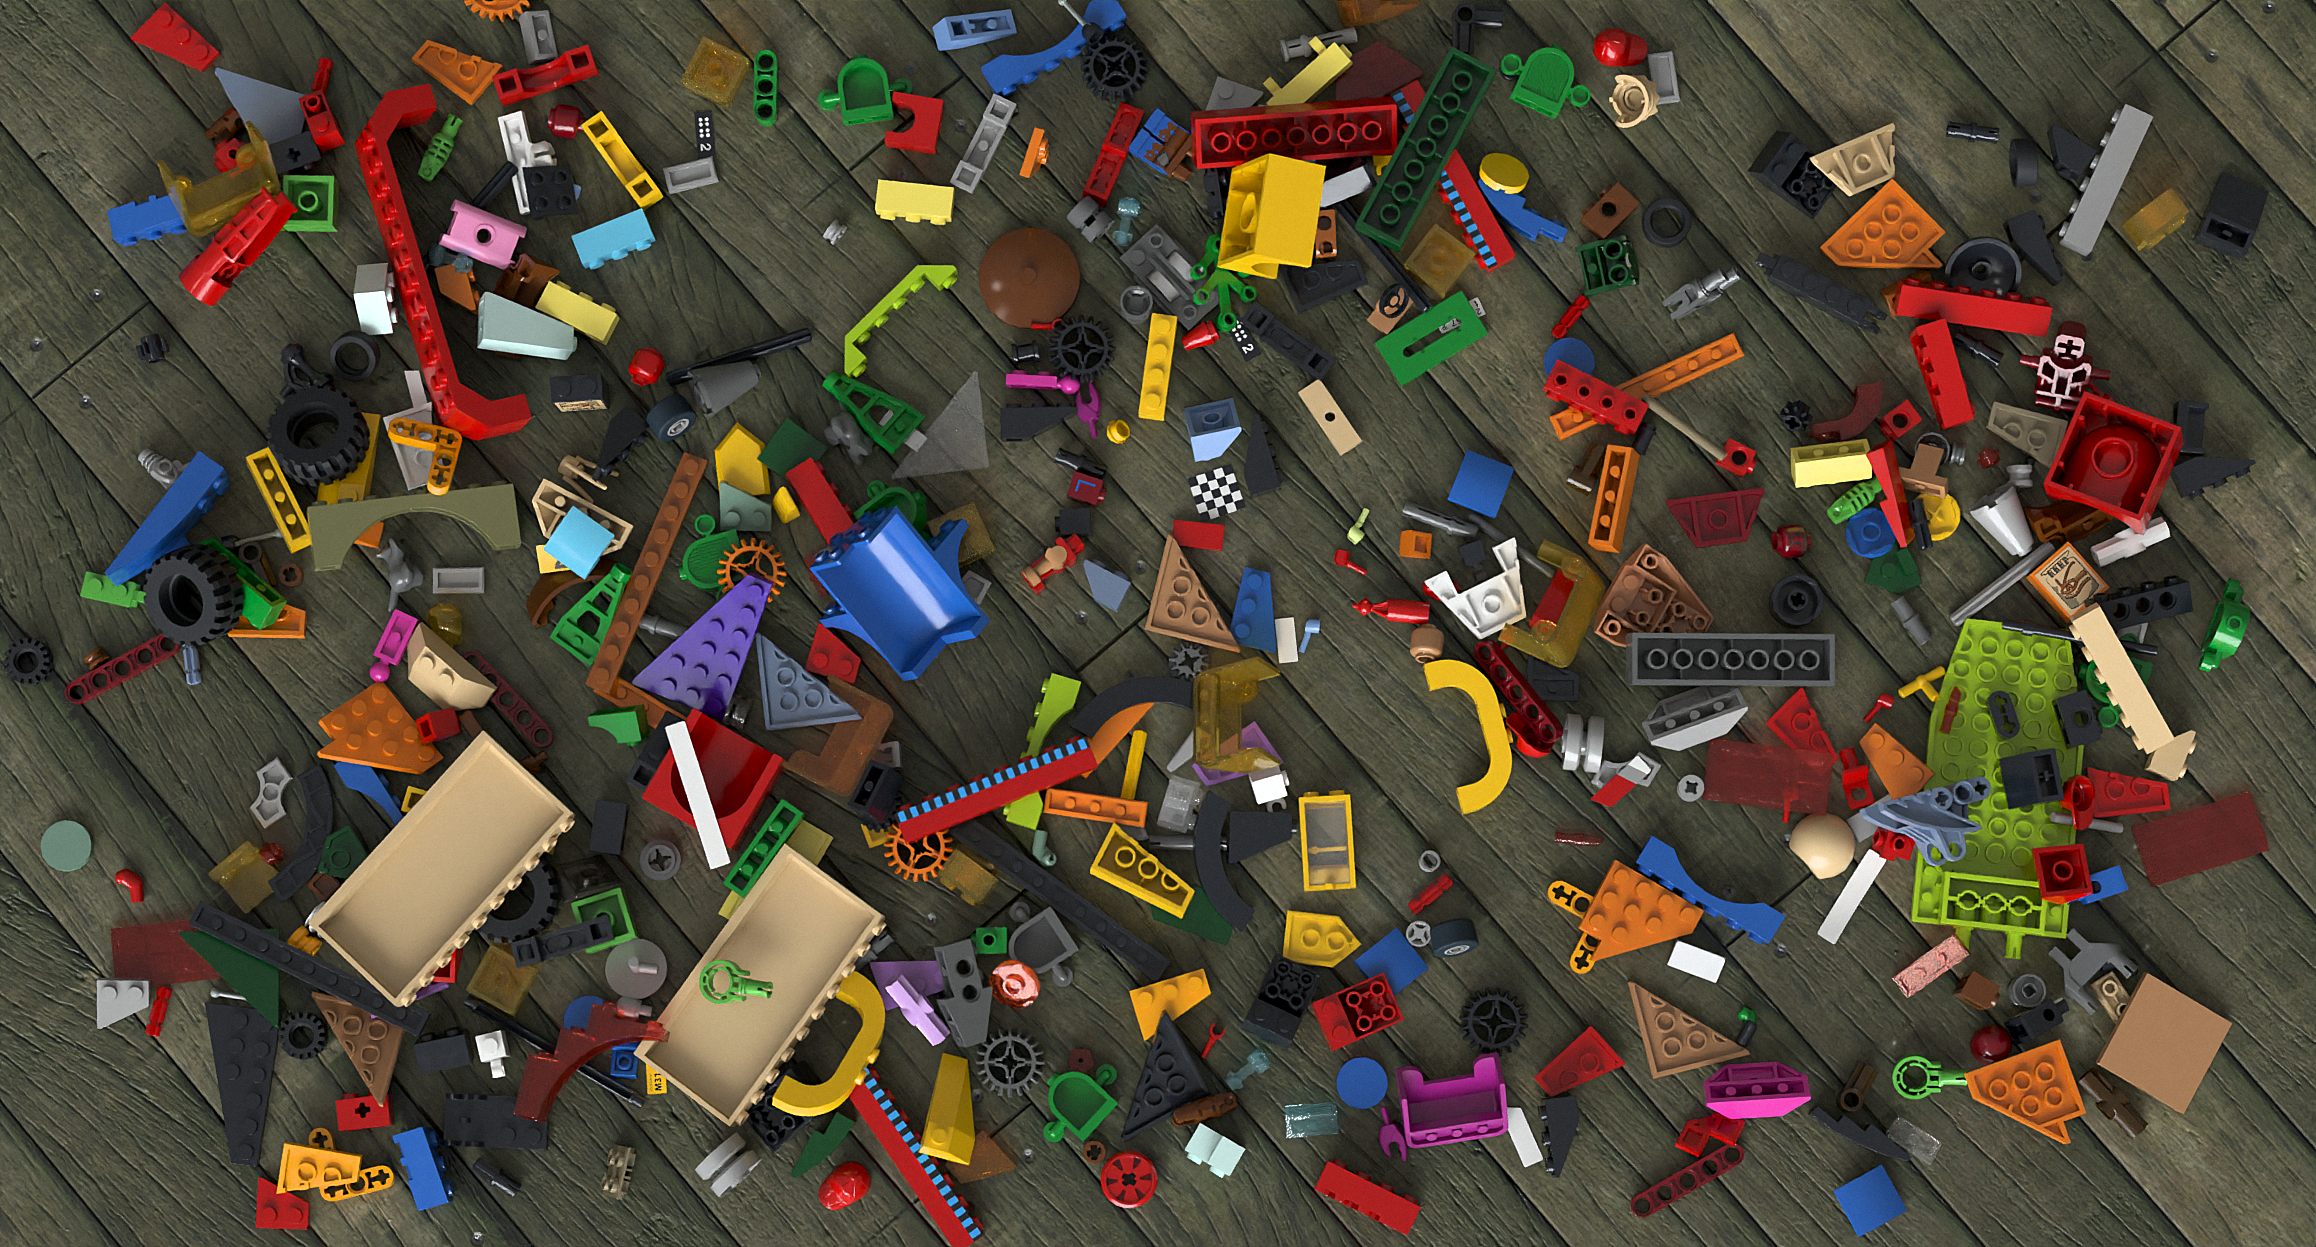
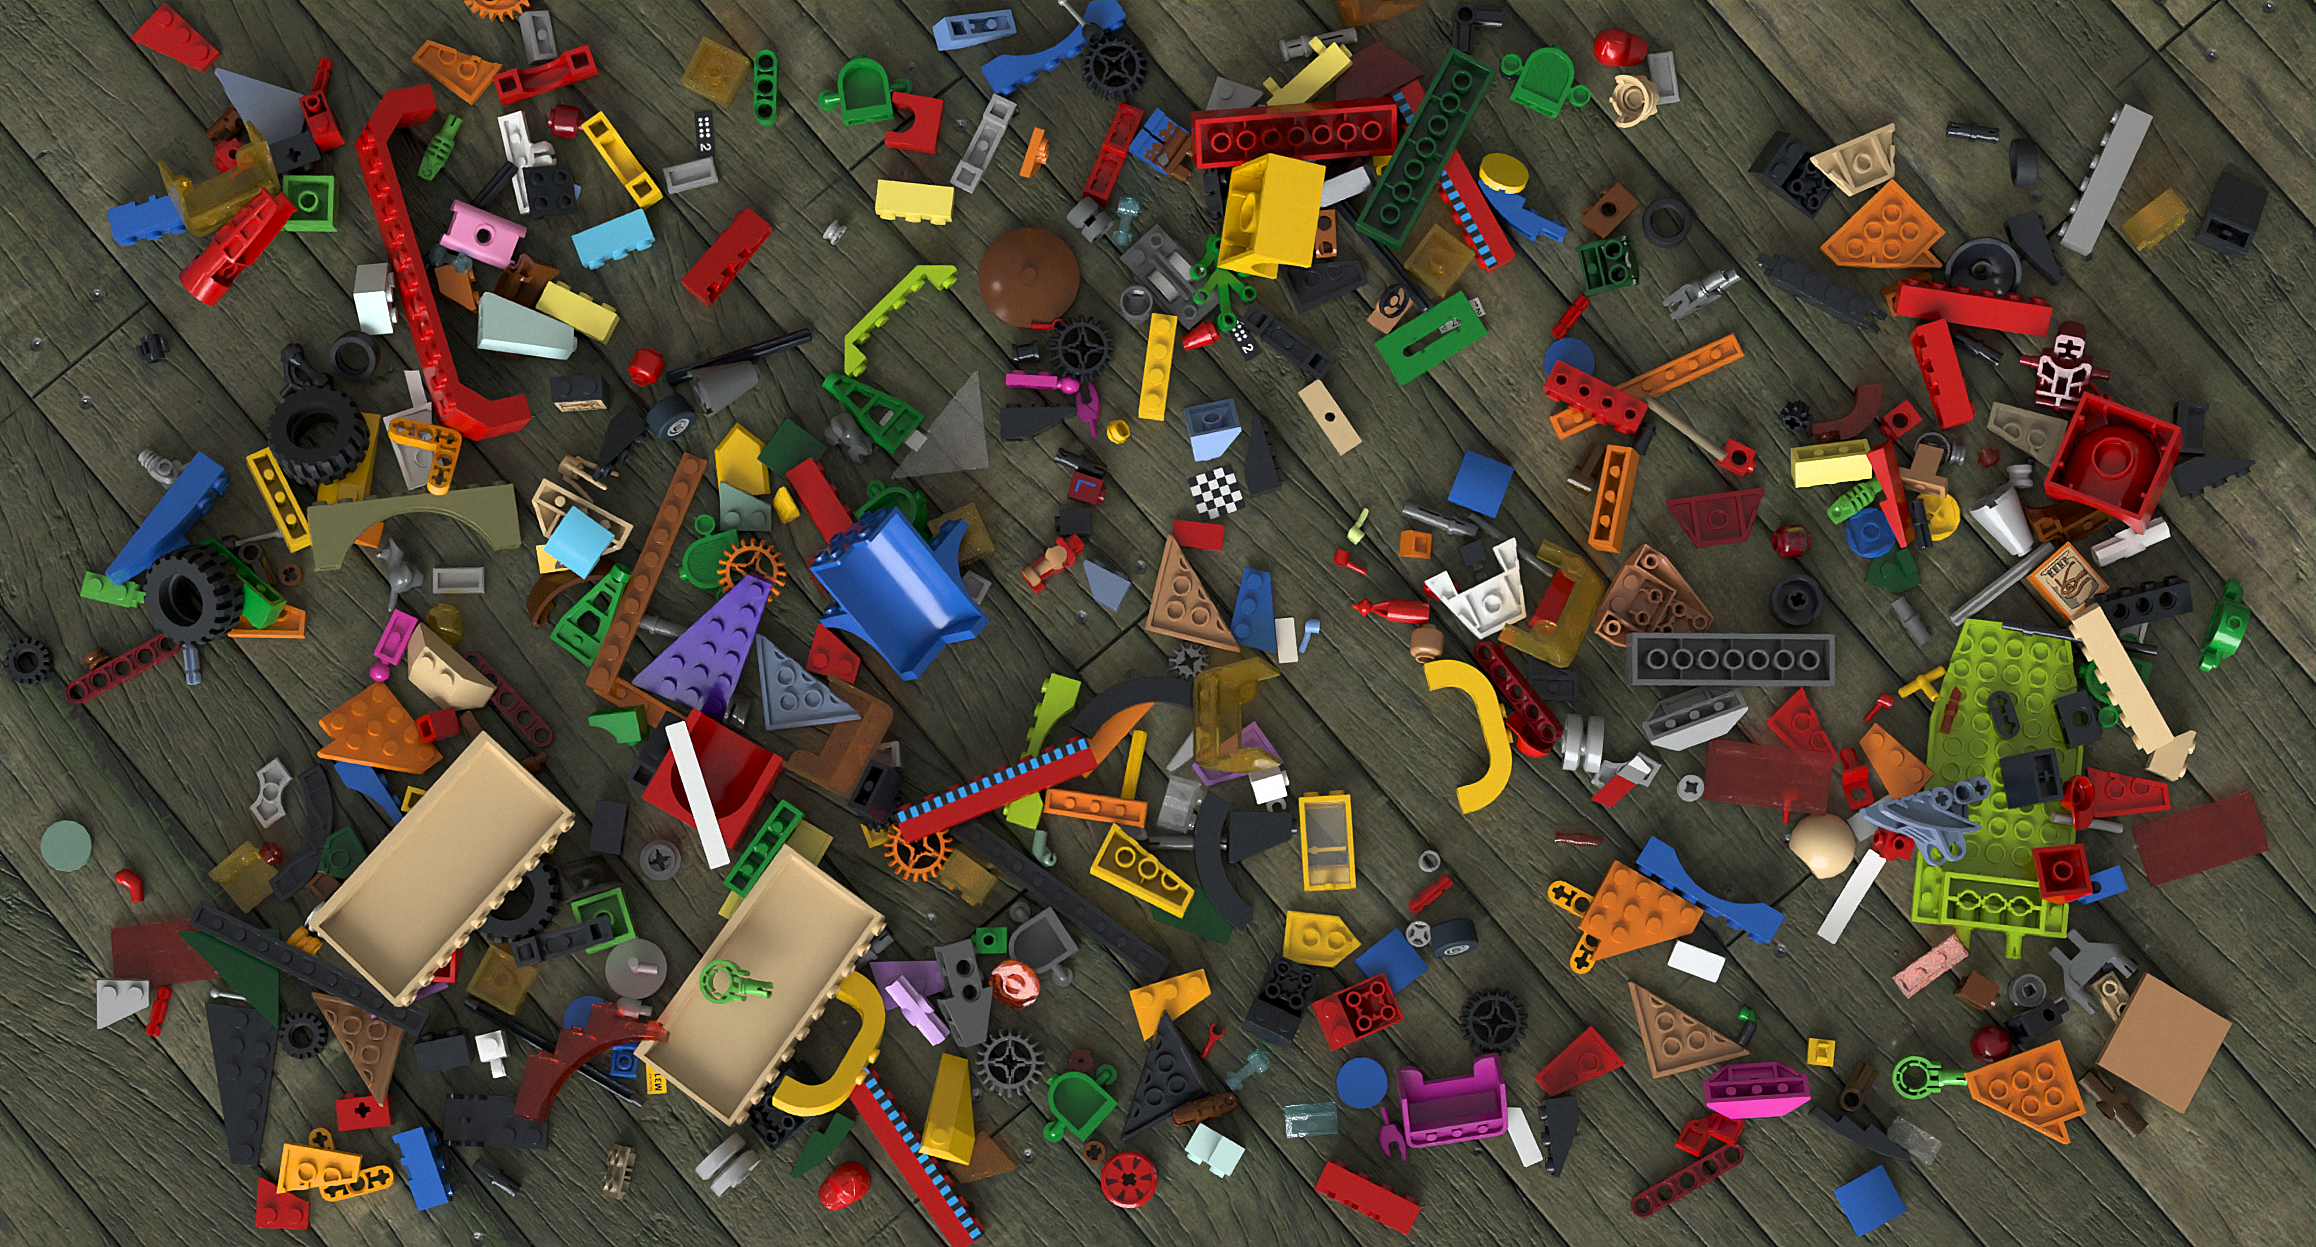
black slope [2047,123,2097,181] -> none
none -> red wedge [681,207,773,308]
none -> yellow tile [1806,1038,1835,1067]

